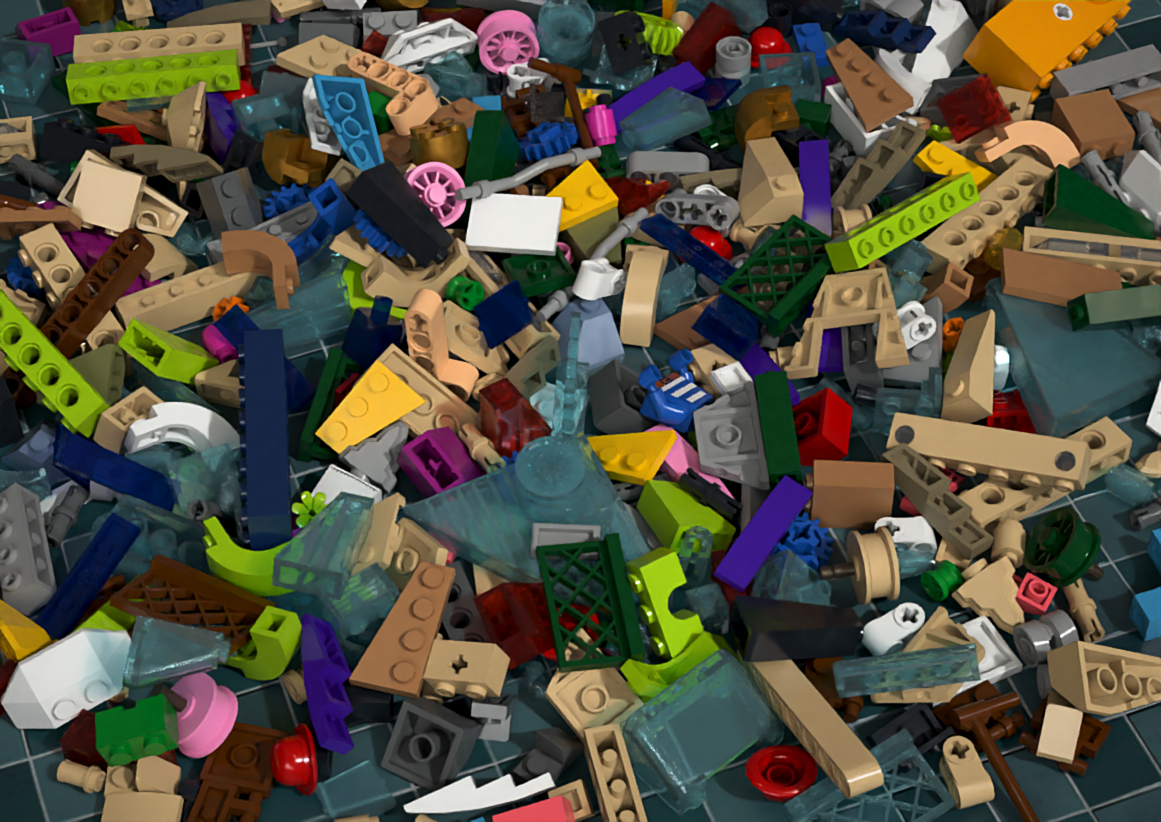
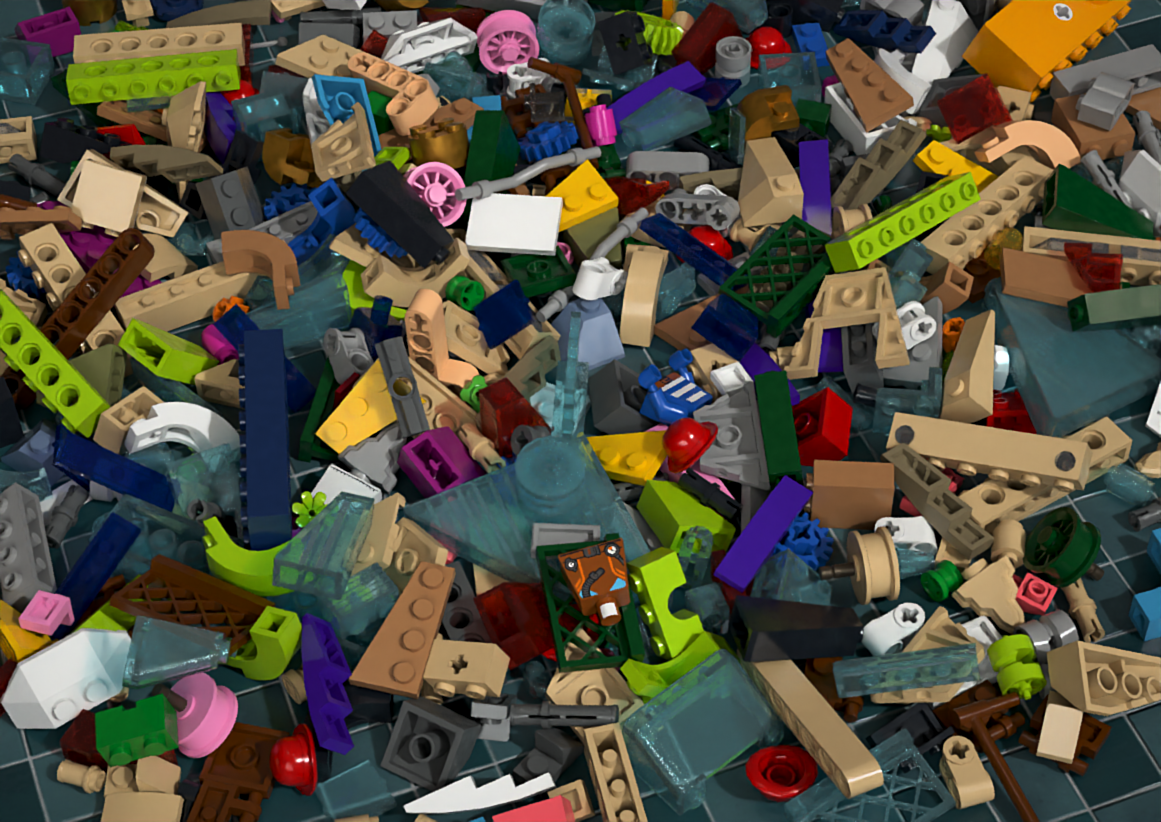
none -> bright pink bracket [18,590,75,636]
none -> tan wing [311,102,376,182]
none -> light grey piece [323,328,373,385]
none -> lime tile [374,147,411,170]
none -> dark grey piece [375,336,430,438]
none -> bright green plate [460,375,494,413]
none -> dark grey pin [510,701,619,729]
none -> dark grey wheel [511,425,552,458]
none -> dark orange torso [558,538,631,626]
none -> red hat [662,417,718,474]
none -> clear light blue piece [728,108,746,164]
none -> lime wheel [987,634,1047,700]
none -> clear red slope [1064,243,1123,293]
none -> light grey brick [1076,72,1135,131]

